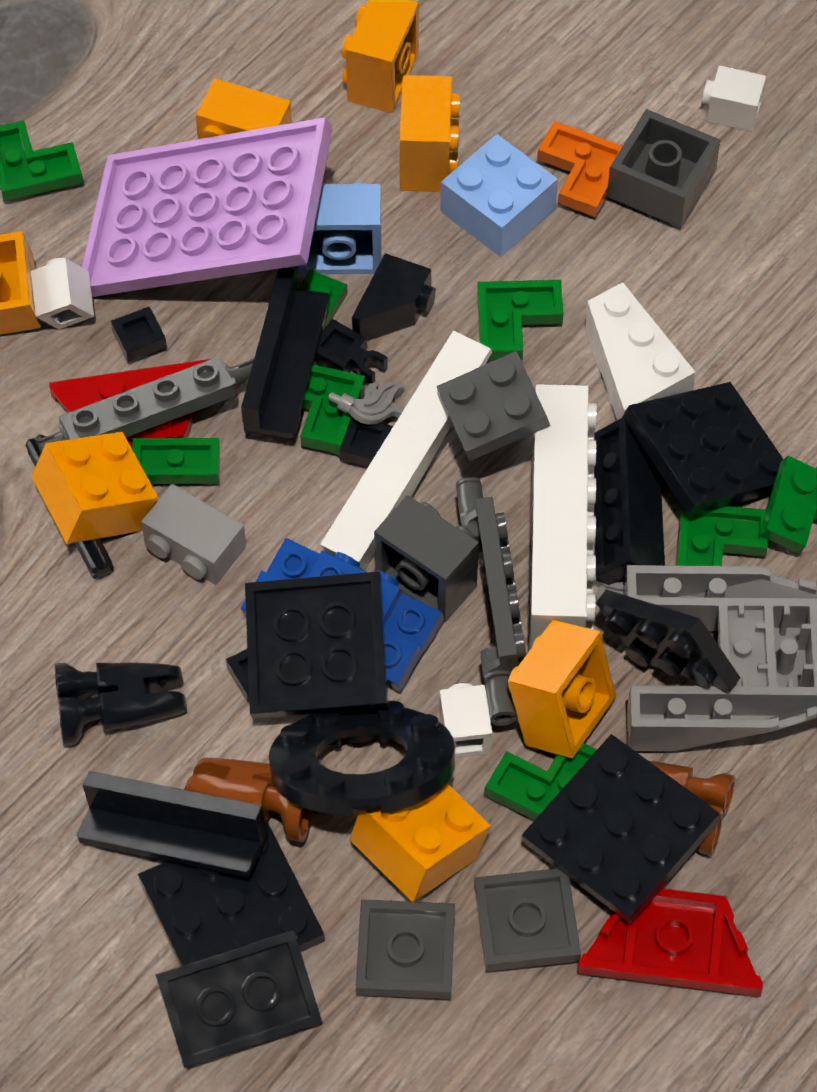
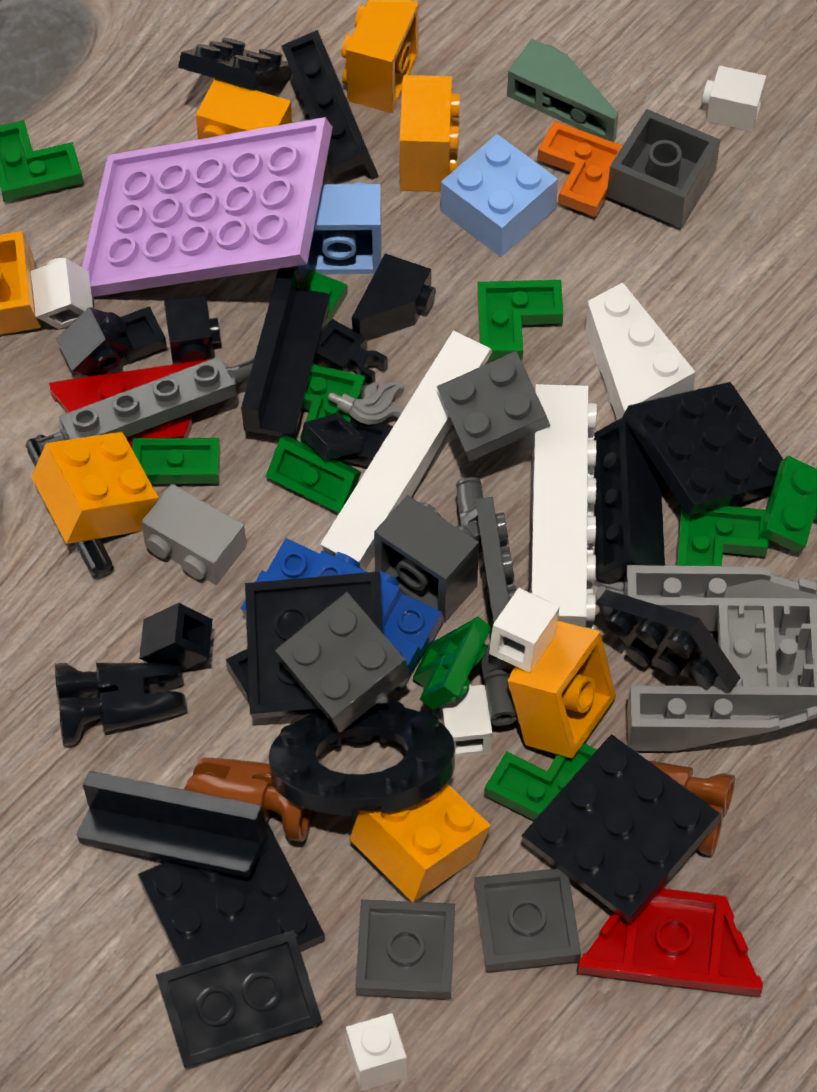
none -> black brick [56,307,133,377]
none -> black brick [139,603,213,671]
none -> black brick [164,295,221,364]
none -> black plate [178,38,292,90]
none -> green plate [265,435,361,513]
none -> dark grey brick [275,592,411,732]
none -> black panel [281,30,379,179]
none -> black plate [301,413,364,461]
none -> white brick [346,1013,407,1091]
none -> green plate [413,616,492,710]
none -> white brick [489,588,560,673]
none -> sand green slope [507,39,618,142]

